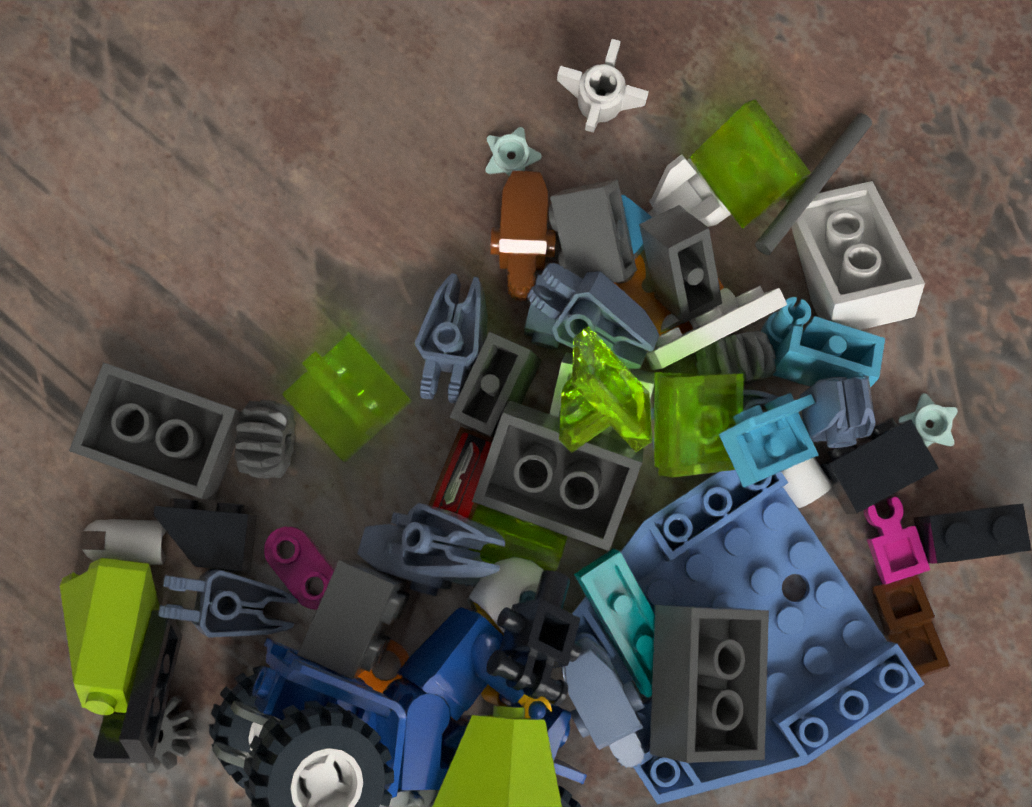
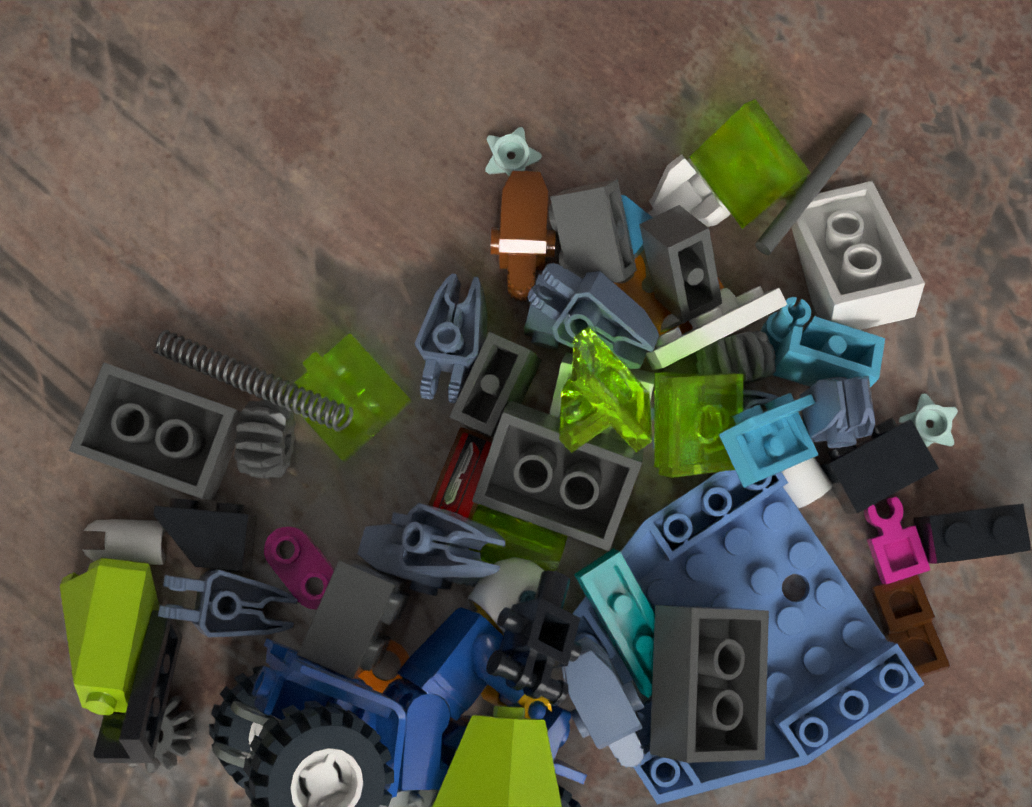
white brick [557,39,649,133] -> none
none -> dark grey piece [153,330,353,431]

